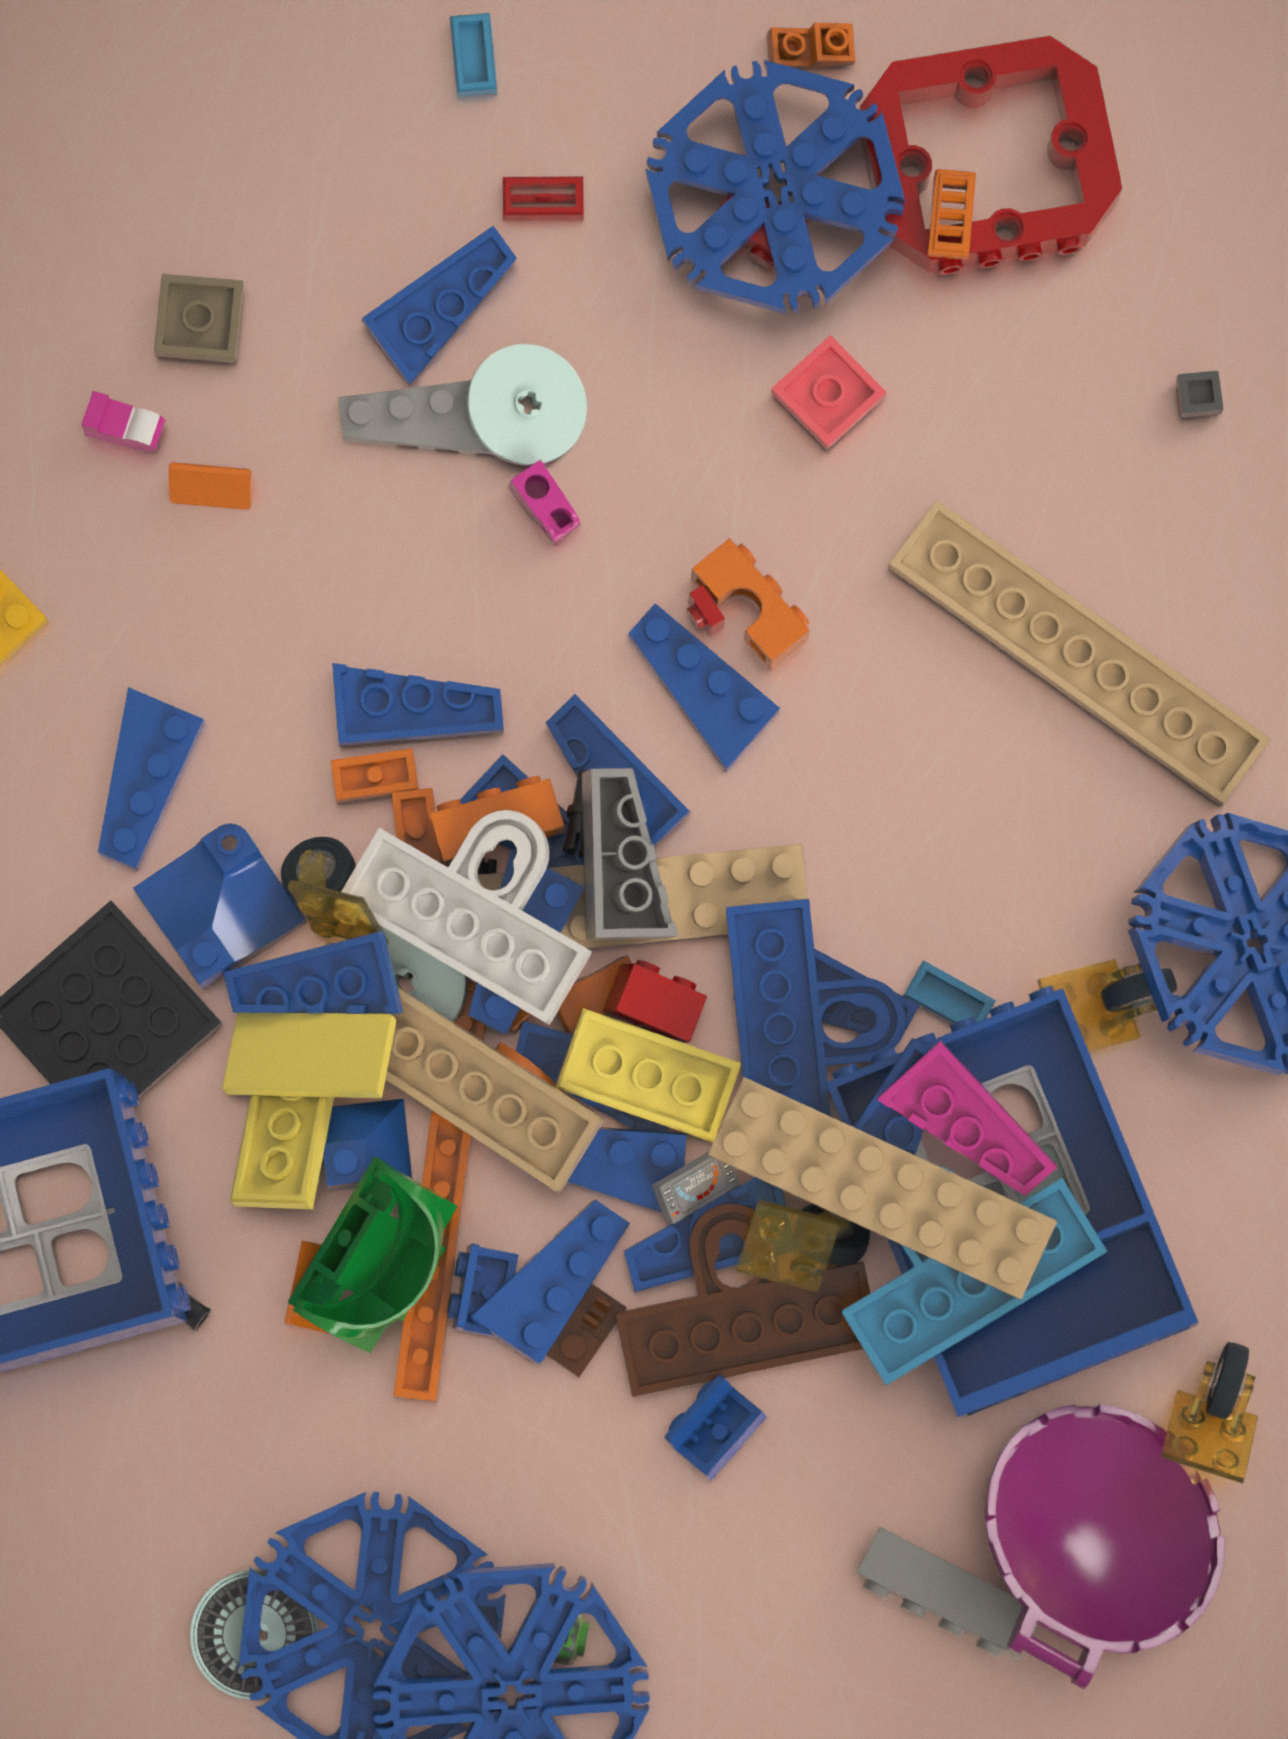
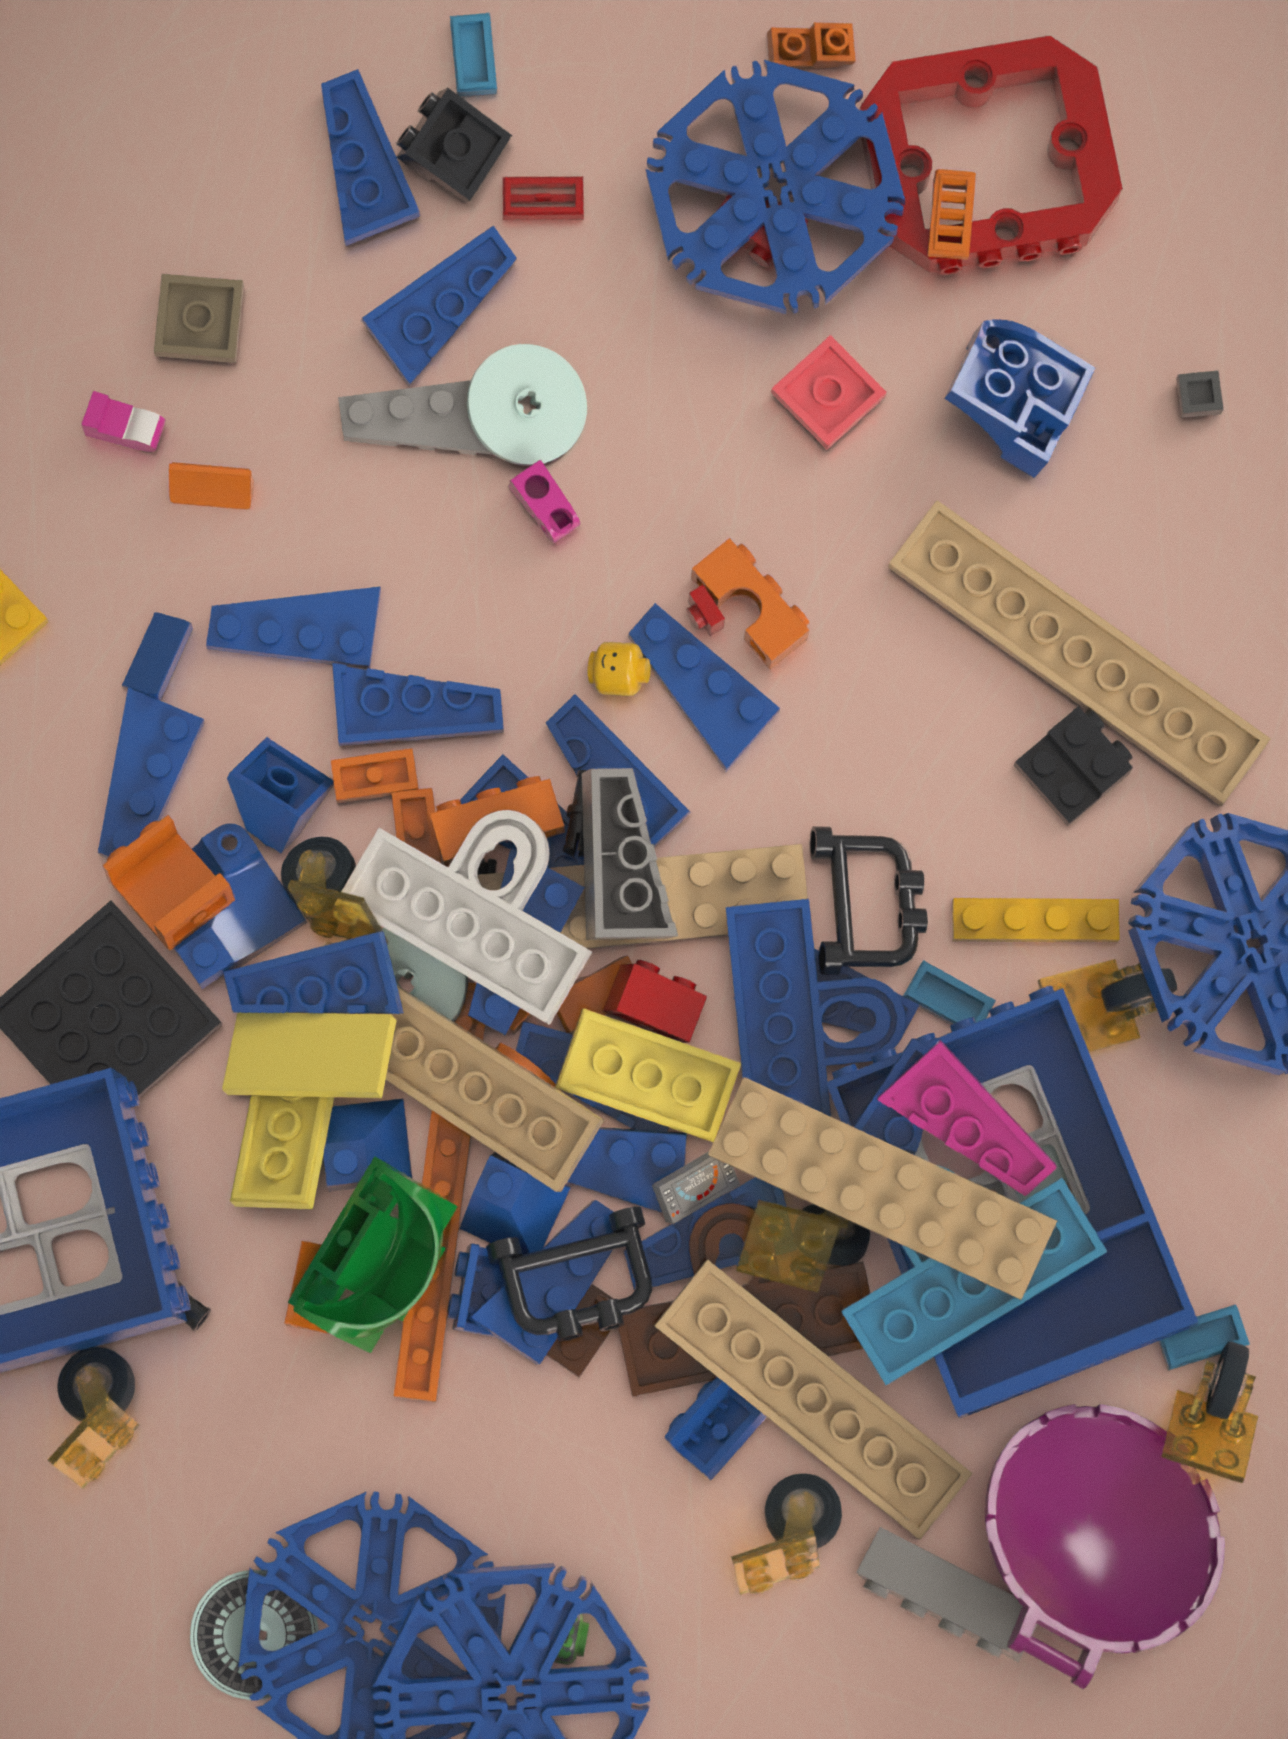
none -> clear yellow plate [48,1347,140,1489]
none -> orange panel [102,815,235,951]
none -> blue slope [122,612,193,701]
none -> blue wing [206,586,381,669]
none -> blue slope [227,737,334,853]
none -> blue wing [321,69,420,246]
none -> black plate [396,88,512,203]
none -> blue slope [459,1152,571,1254]
none -> black bar [486,1206,652,1342]
none -> yellow head [587,642,651,696]
none -> tan plate [654,1259,973,1540]
none -> plate [731,1473,842,1595]
none -> black bar [810,826,928,975]
none -> blue slope [944,319,1095,478]
none -> yellow plate [952,898,1120,942]
none -> black plate [1014,706,1133,826]
none -> dark azure tile [1158,1304,1250,1371]

